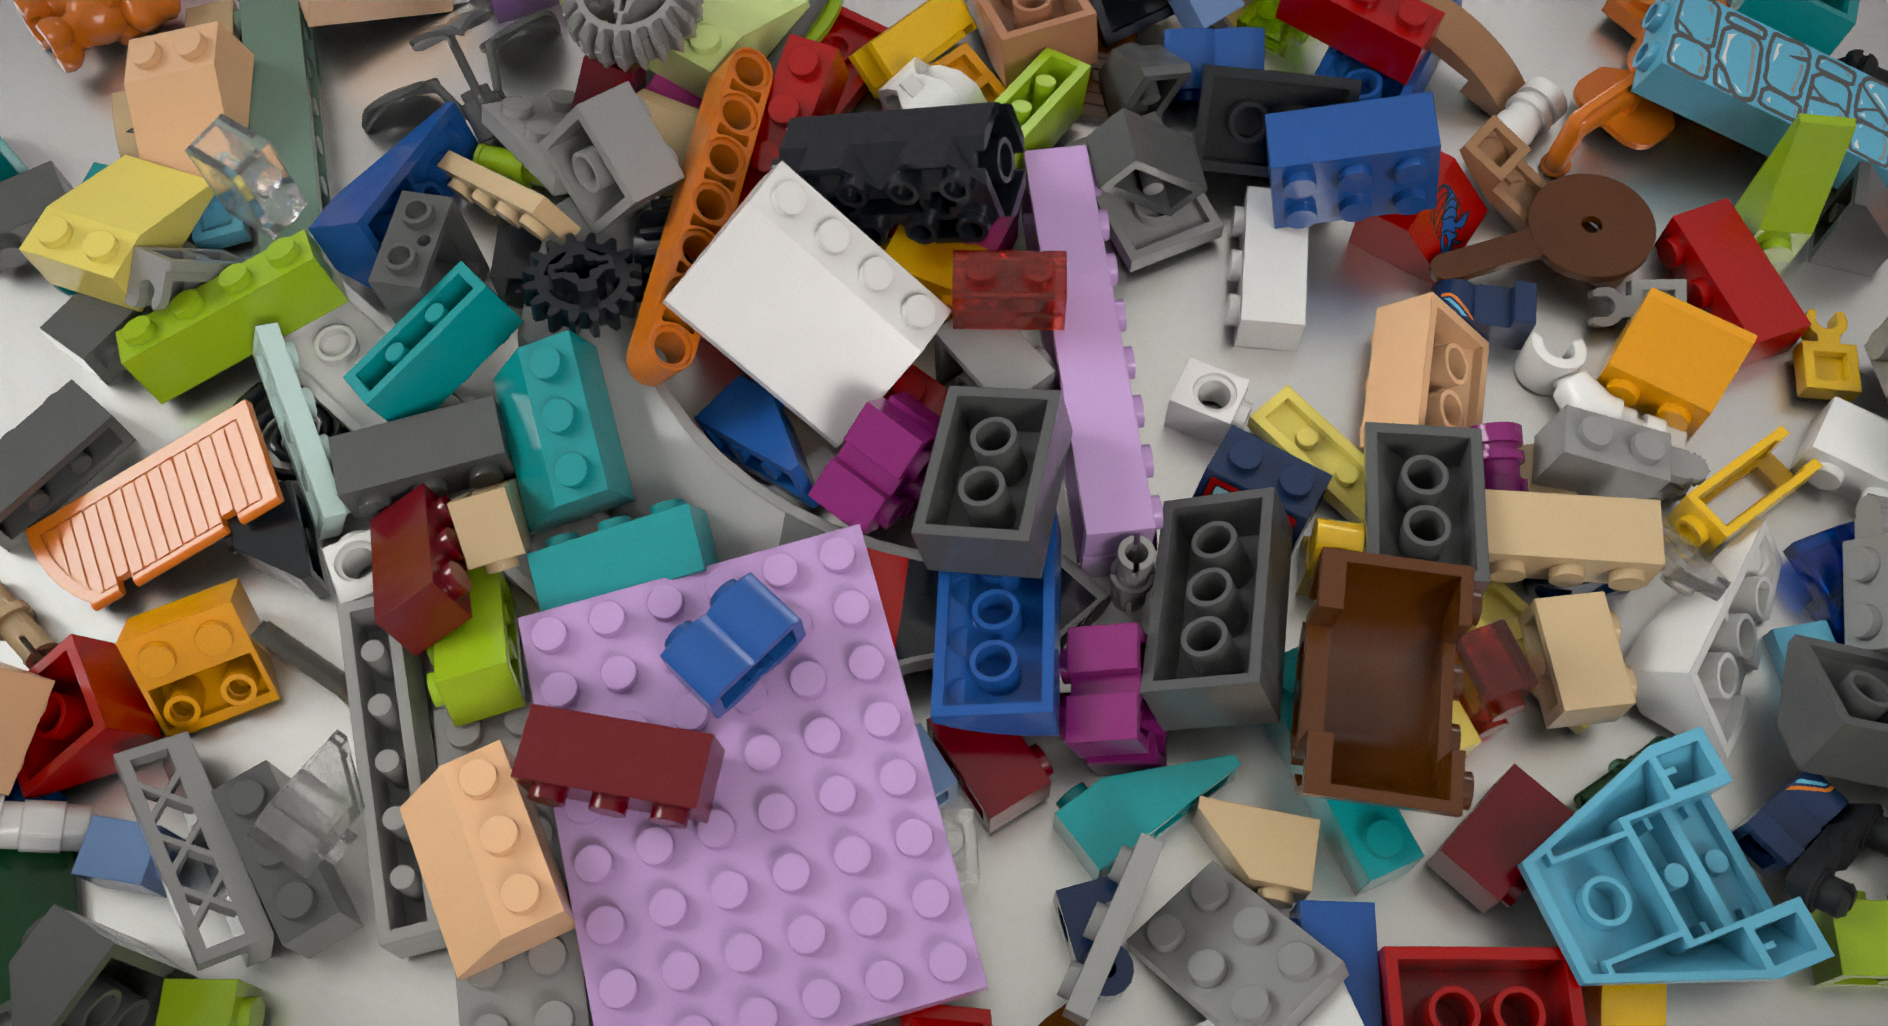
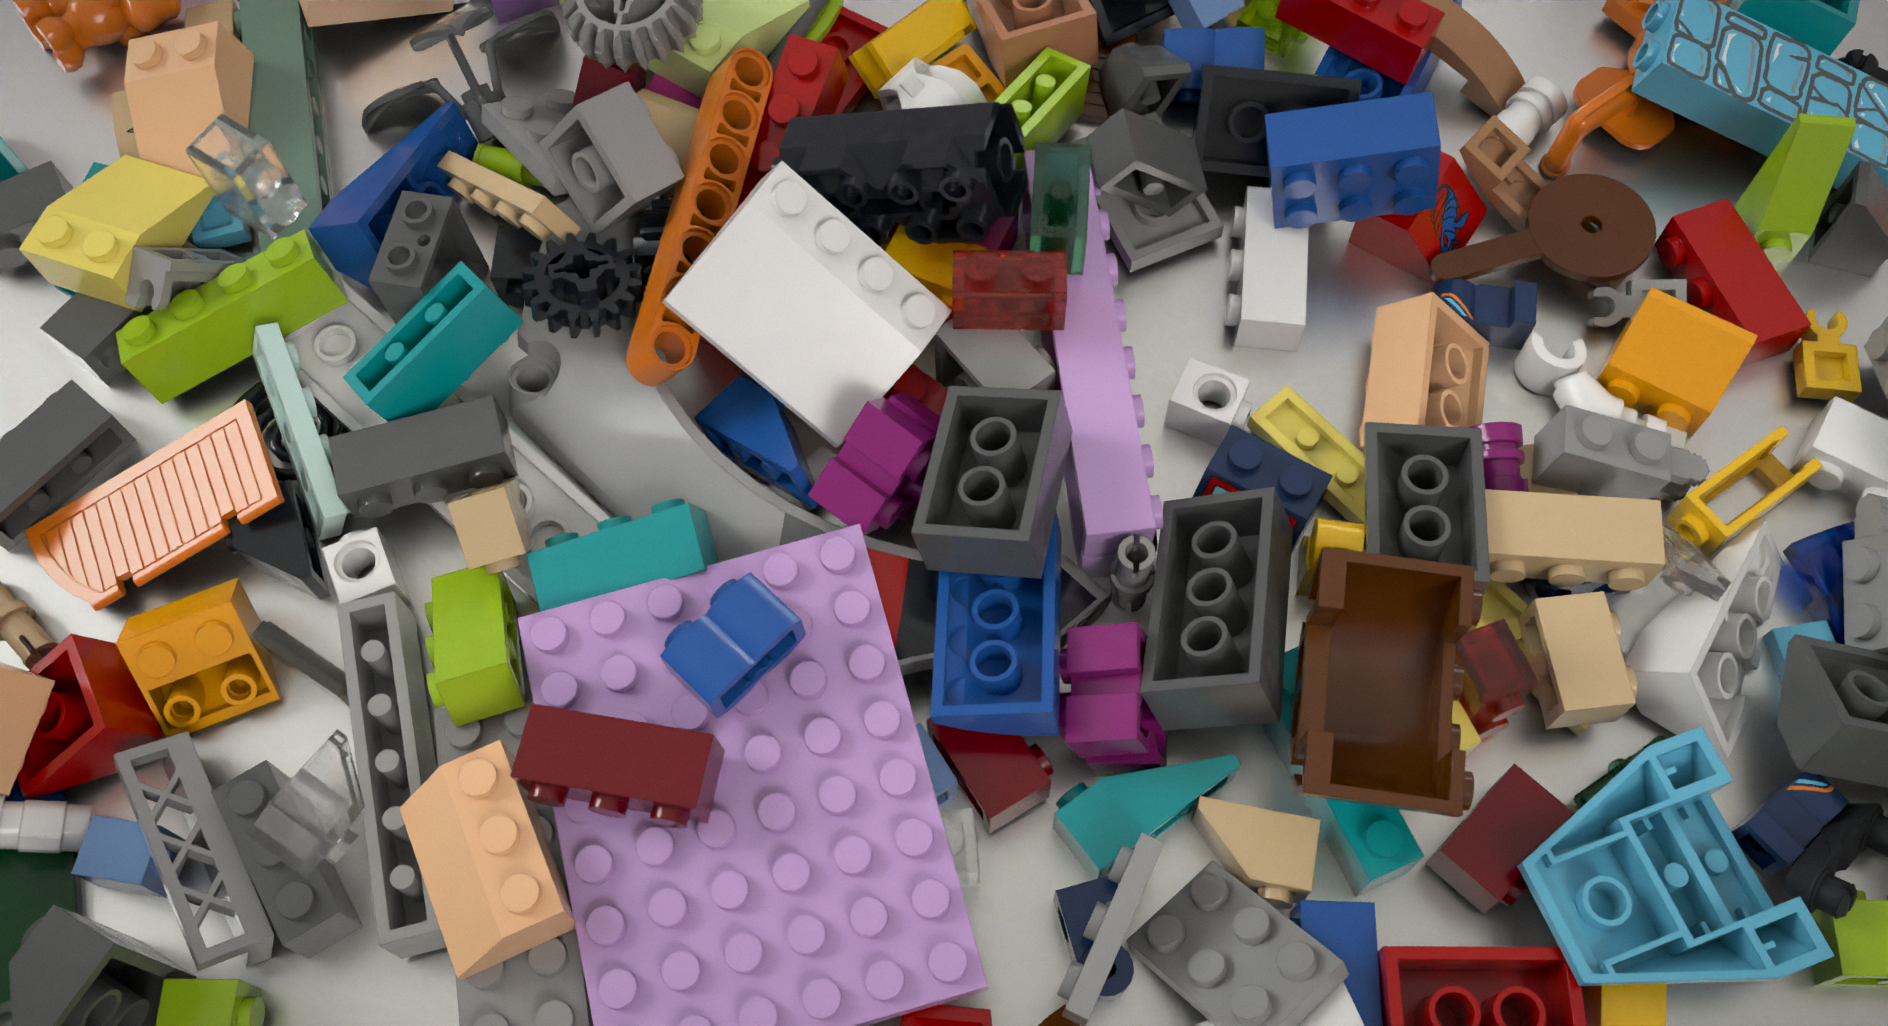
dark red brick [370,483,473,657] -> none
teal slope [493,330,635,535] -> none
none -> clear green brick [1028,142,1091,275]

